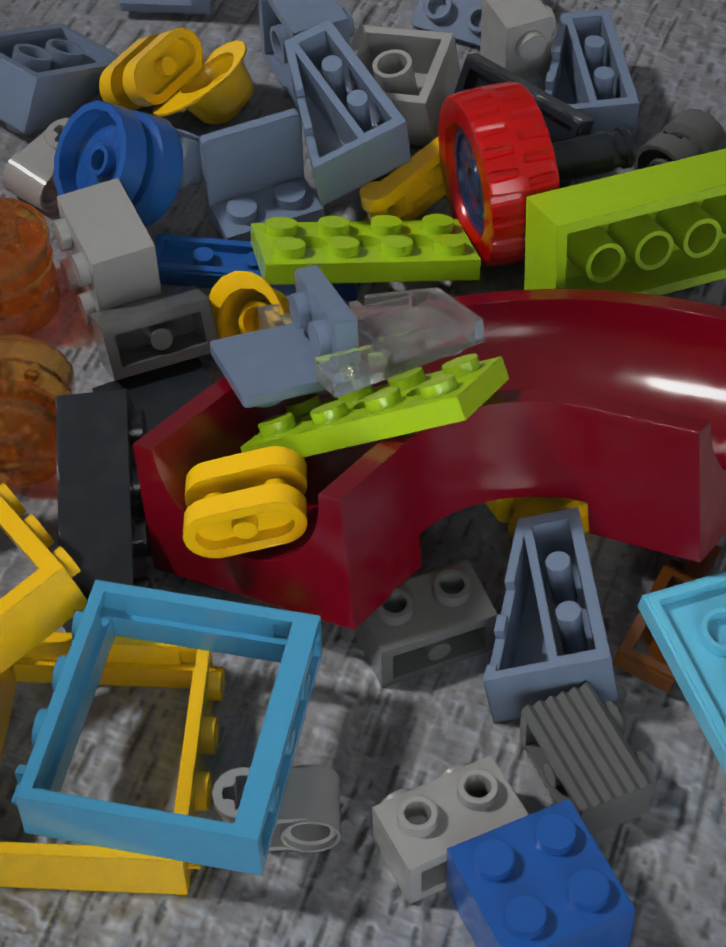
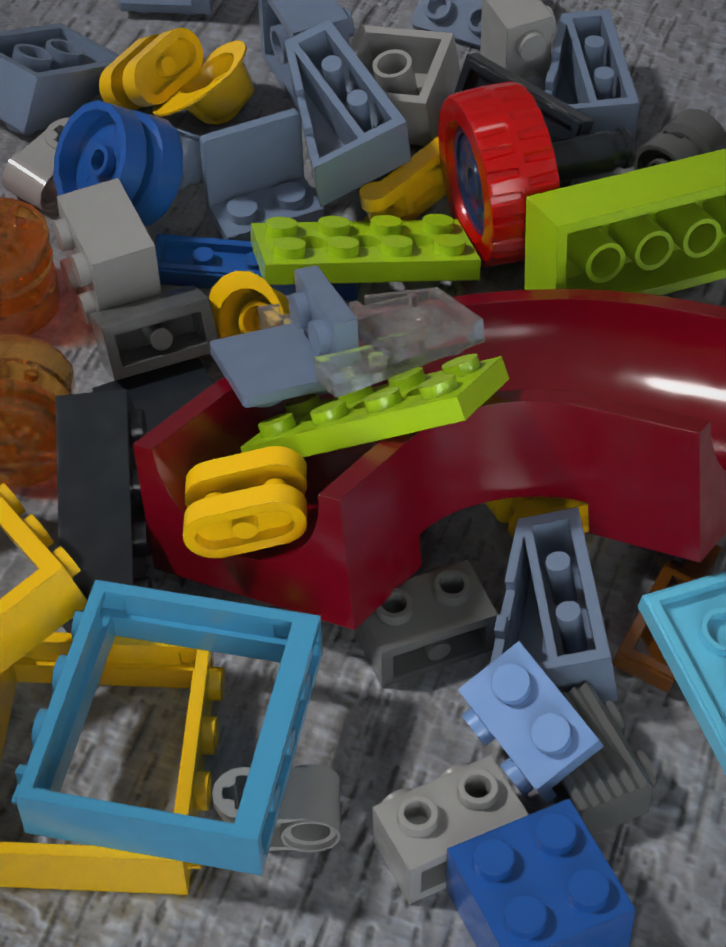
none -> medium blue bracket [458,641,604,804]

